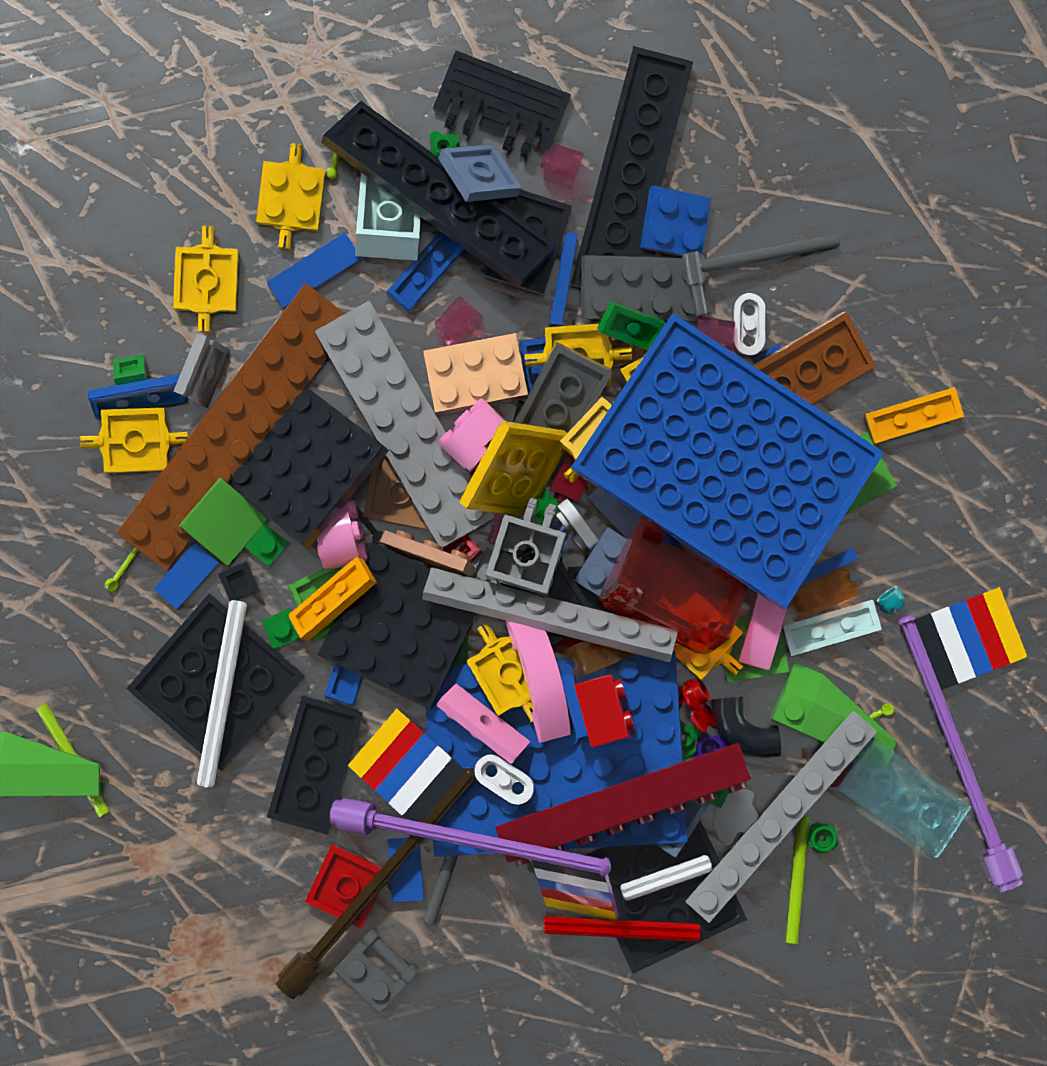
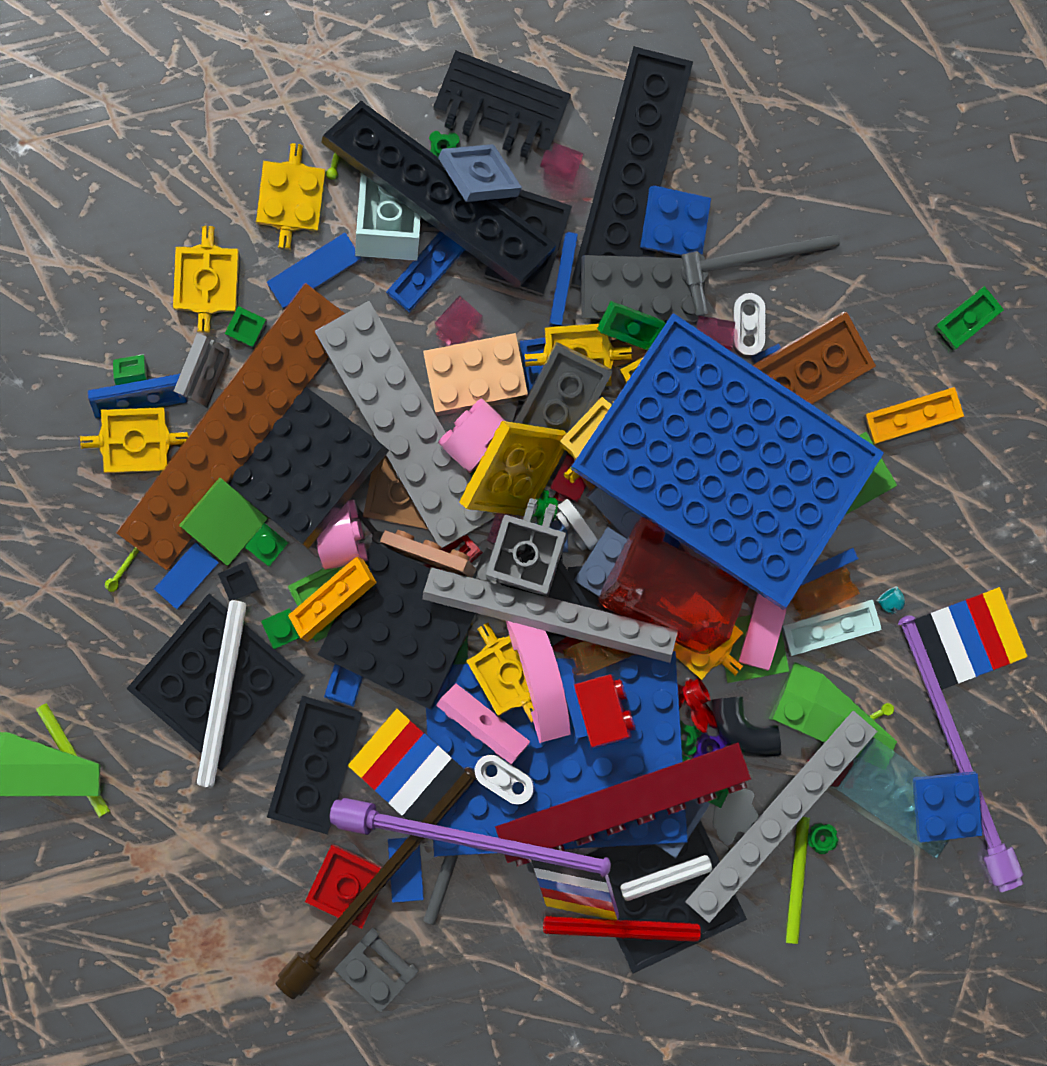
none -> green plate [225,306,267,349]
none -> blue plate [913,771,982,843]
none -> green plate [935,286,1004,350]

